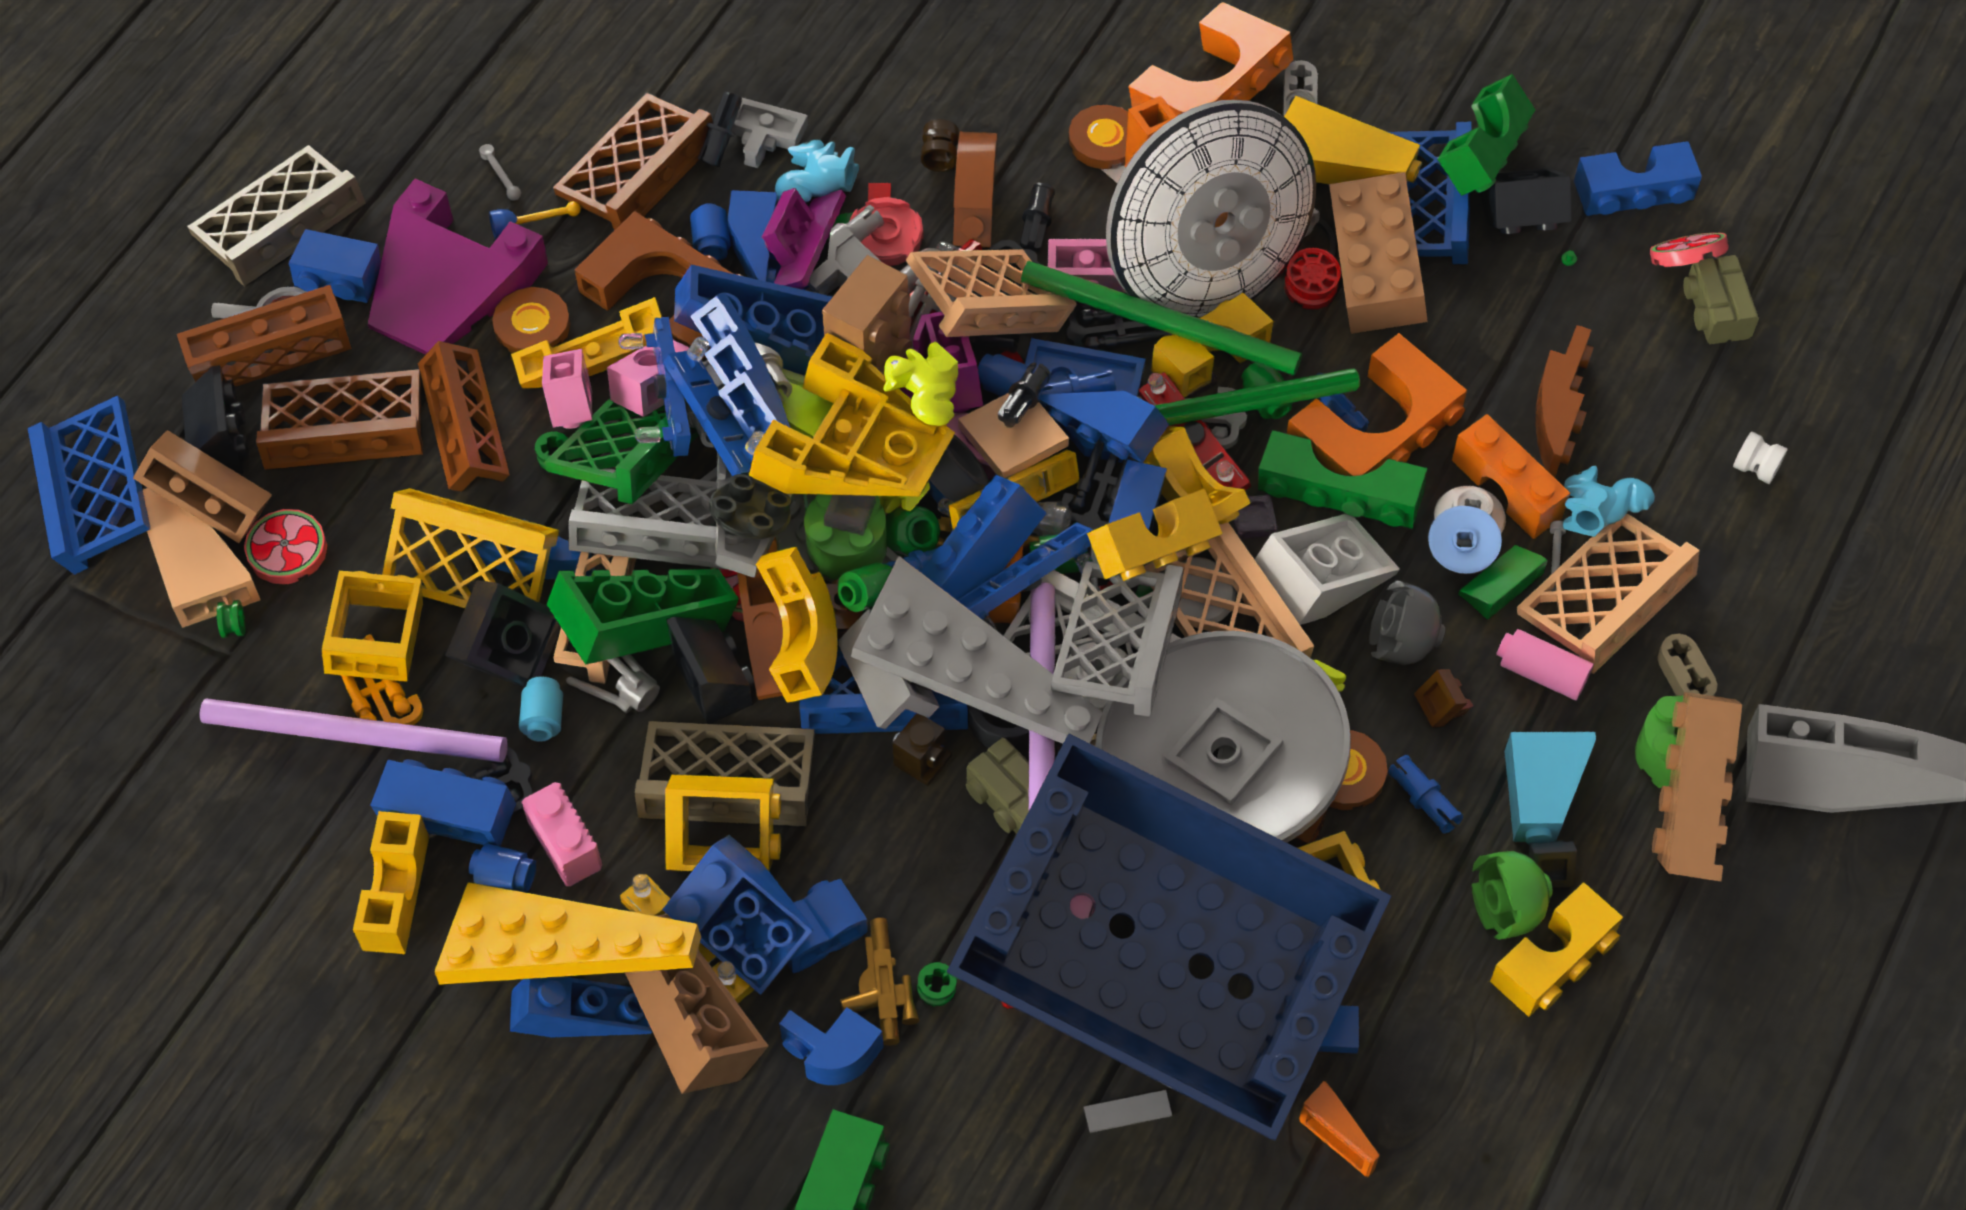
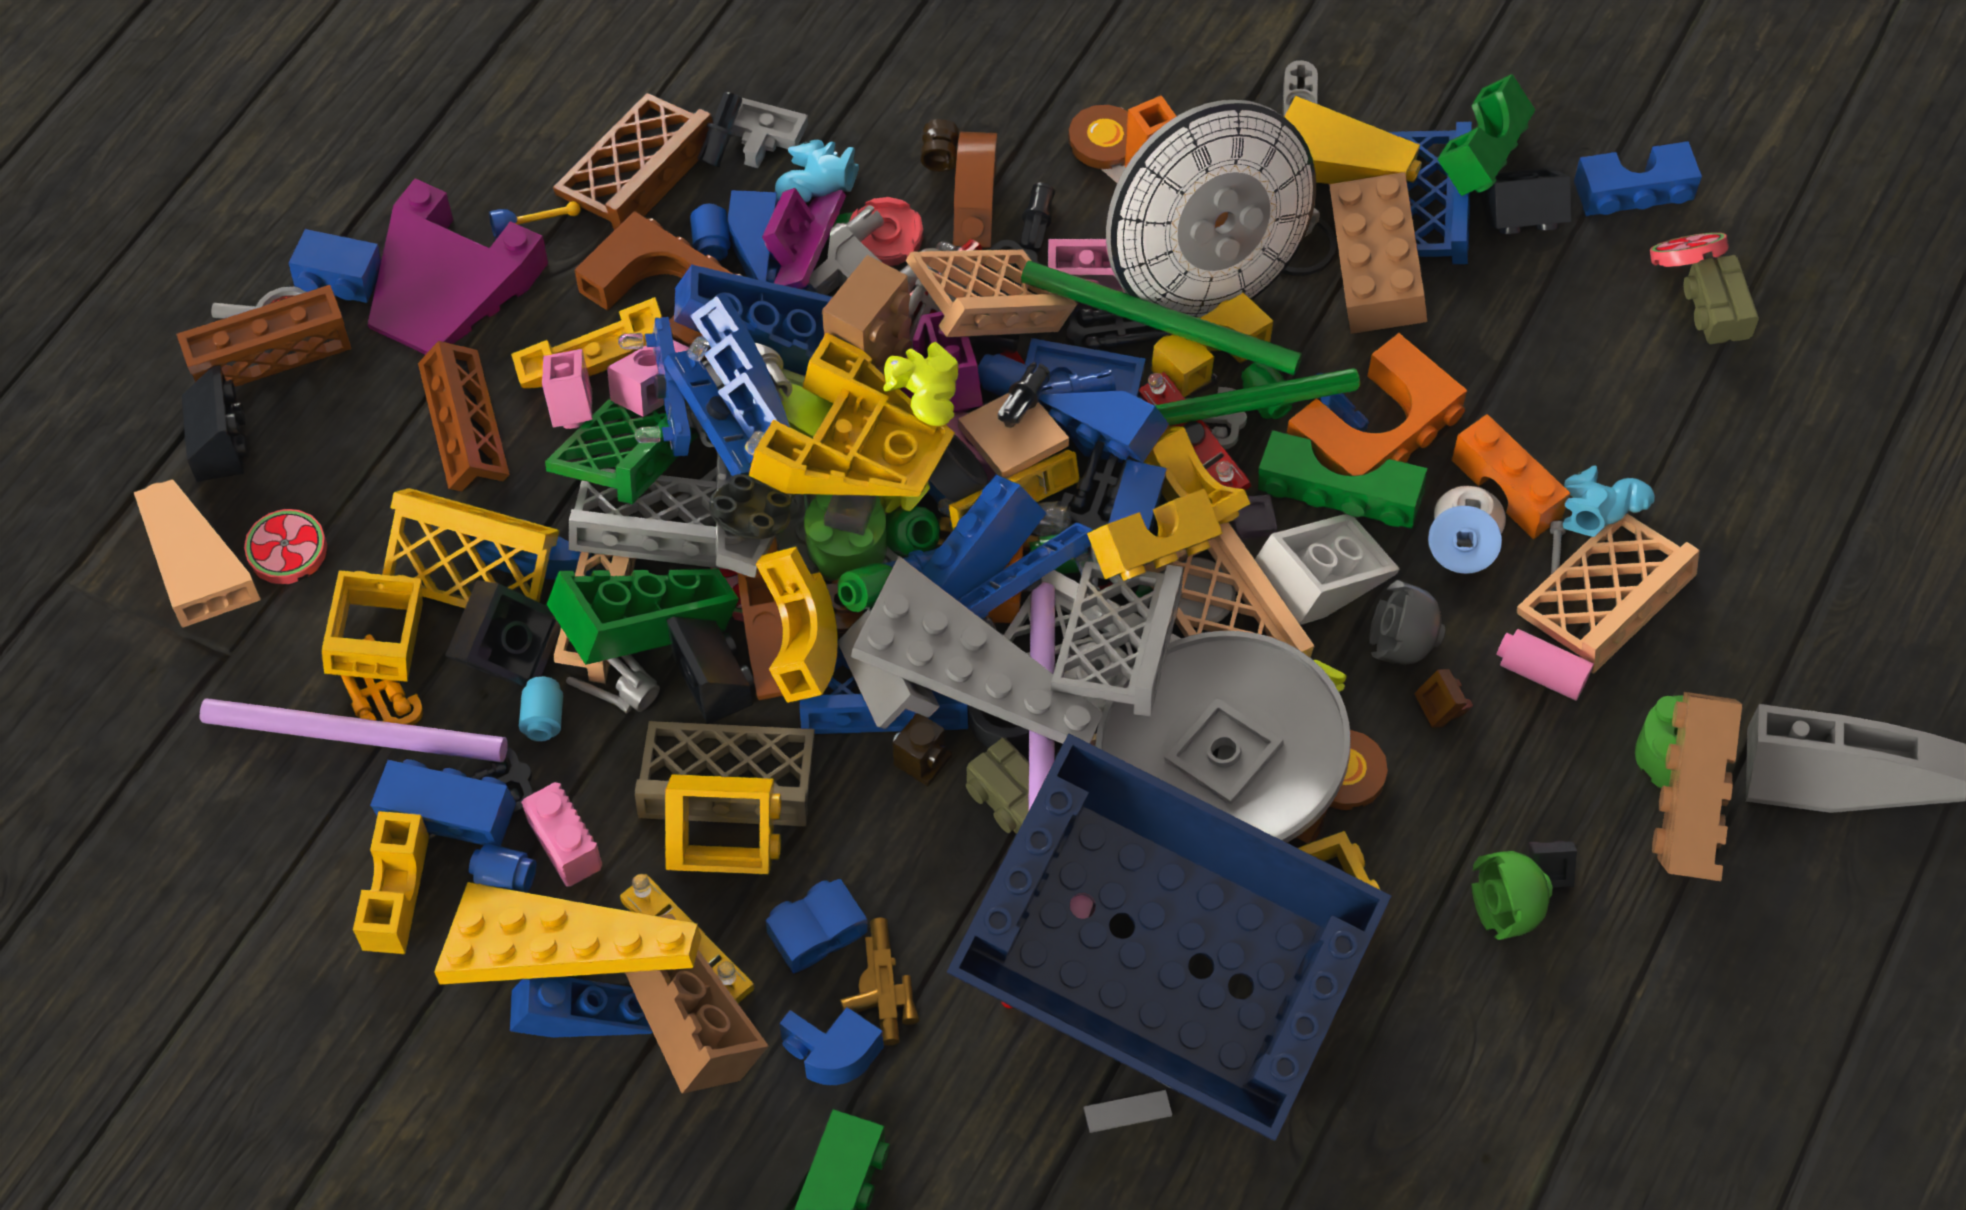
blue fence [28,395,150,574] -> none
medium nougat brick [133,430,272,543] -> none
dark tan fence [187,145,366,286] -> none
green bush [216,600,245,638] -> none
dark orange fence [256,369,423,470] -> none
light grey hinge [479,144,521,201] -> none
dark orange tile [492,287,571,353] -> none
green bush [535,431,572,470] -> none
blue slope [662,835,814,995] -> none
red window [868,183,891,201] -> none
green bush [917,962,957,1006] -> none
arch [1128,2,1293,116] -> none
red wheel [1284,248,1341,310] -> none
orange slope [1299,1081,1380,1177] -> none
blue tile [1318,1005,1359,1053] -> none
blue pin [1388,755,1463,834] -> none
green slope [1459,545,1548,620] -> none
yellow arch [1490,882,1623,1017] -> none
medium azure slope [1505,732,1596,844] -> none
dark orange slope [1535,325,1594,477] -> none
green piece [1561,250,1577,266] -> none
dark tan beam [1657,634,1718,696] -> none
white wheel [1733,431,1788,484] -> none

